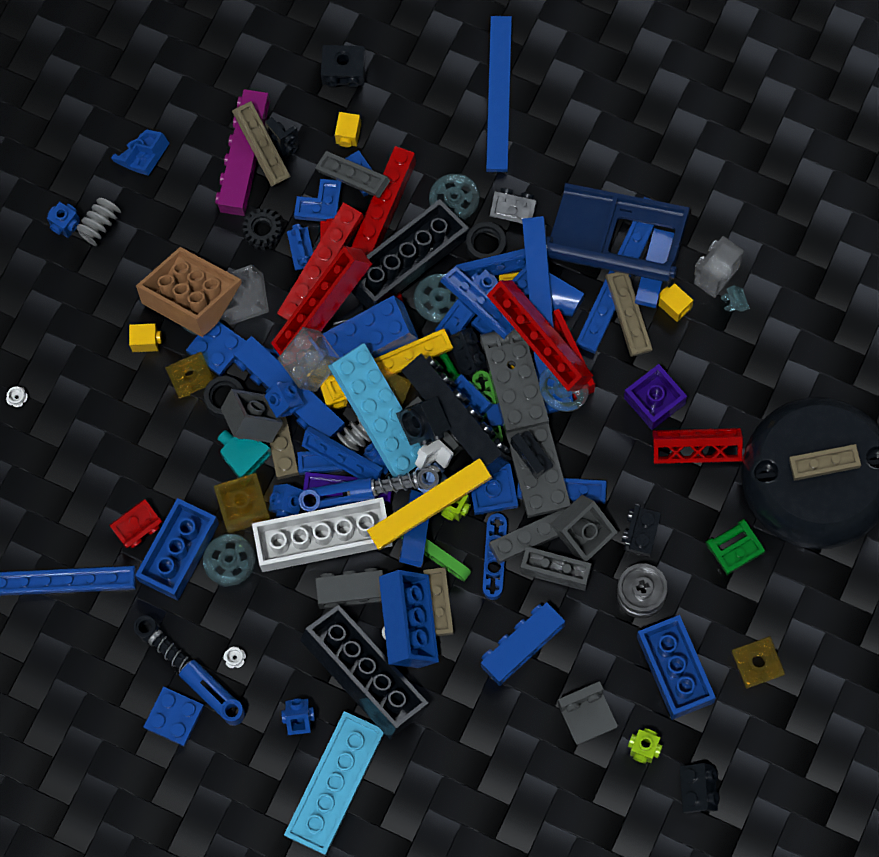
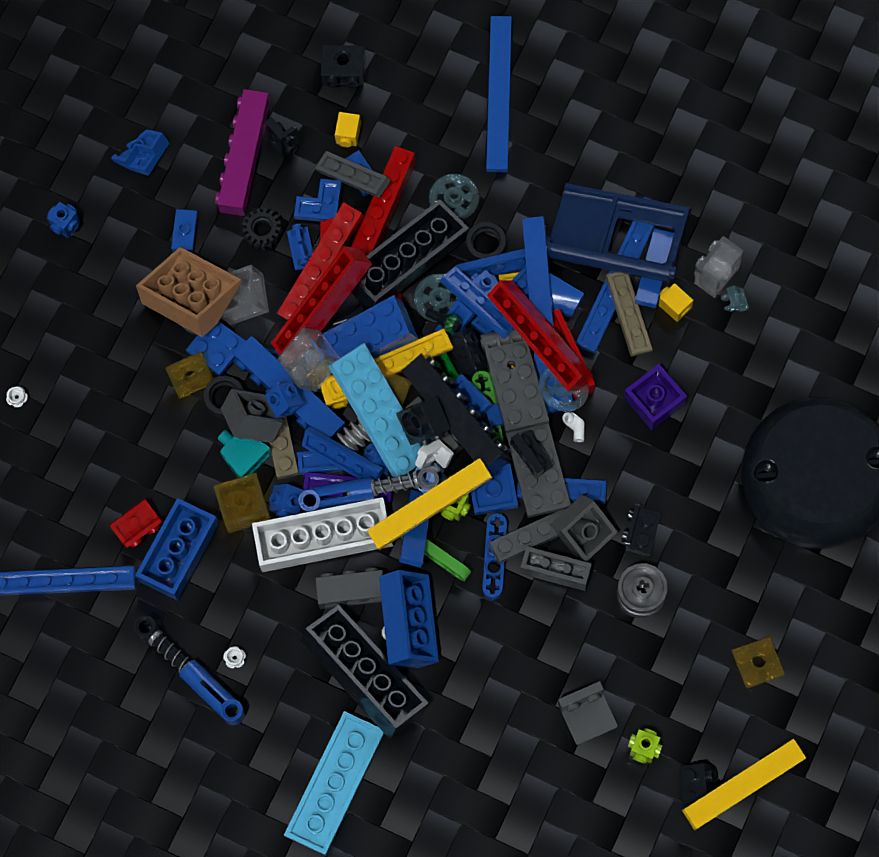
light grey piece [76,198,121,246] -> none
yellow brick [129,324,162,352] -> none
blue plate [143,687,205,747] -> none
clear light blue plate [203,534,256,586] -> none
dark tan tile [232,101,291,186] -> none
blue brick [282,699,315,735] -> none
dark tan plate [423,567,454,636] -> none
blue brick [481,602,565,686] -> none
bracket [490,187,538,224] -> none
blue brick [637,615,716,720] -> none
red fence [652,428,743,464] -> none
green plate [705,519,765,575] -> none
dark tan plate [789,444,861,481] -> none
none -> blue plate [171,209,198,253]
none -> black piece [425,309,461,333]
none -> white arm [562,412,584,442]
none -> yellow tile [682,739,806,830]

